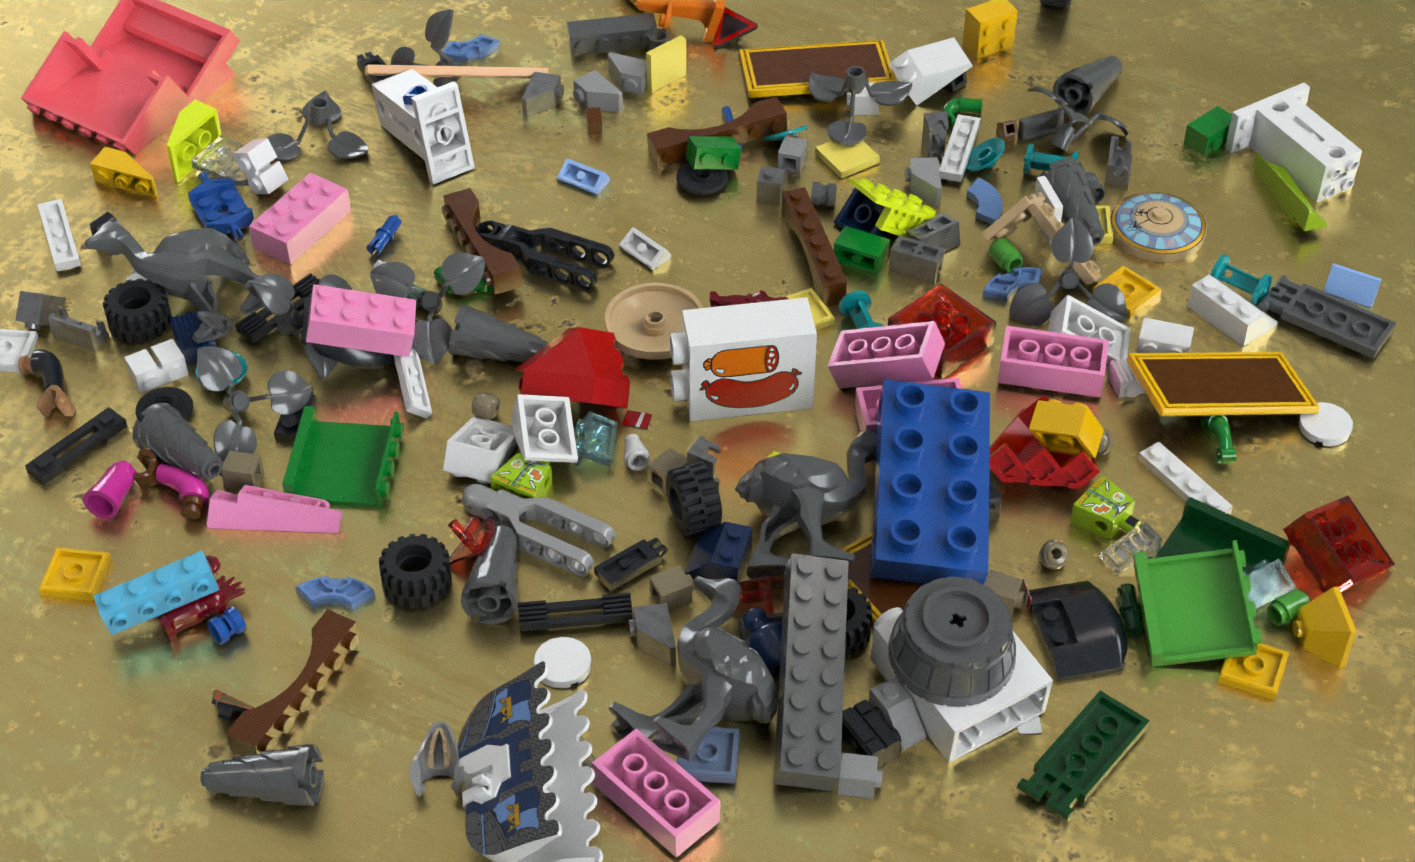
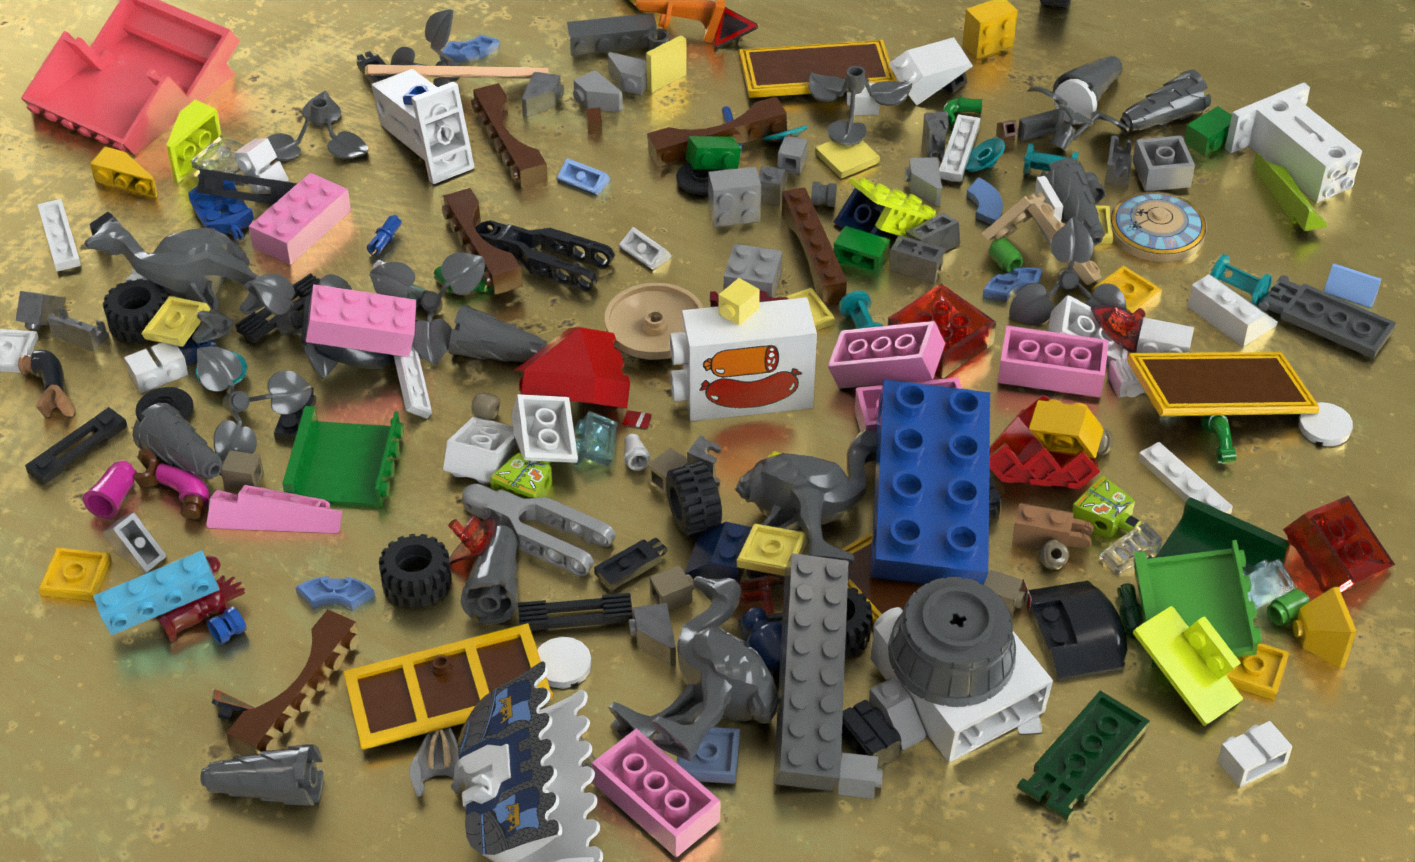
none -> light grey slope [102,512,167,573]
none -> light yellow tile [141,296,210,347]
none -> black container [197,168,297,204]
none -> door [343,623,553,750]
none -> reddish brown arch [471,83,548,189]
none -> light grey brick [708,167,761,227]
none -> light yellow brick [719,278,760,325]
none -> light grey brick [723,244,782,298]
none -> light yellow tile [737,524,808,576]
none -> medium nougat hinge [1012,503,1094,550]
none -> white tile [1054,79,1097,124]
none -> clear red shield [1090,305,1146,353]
none -> dark grey cone [1120,69,1211,132]
none -> light grey brick [1132,136,1195,191]
none -> neon yellow bracket [1133,606,1243,726]
none -> white piece [1217,721,1293,788]

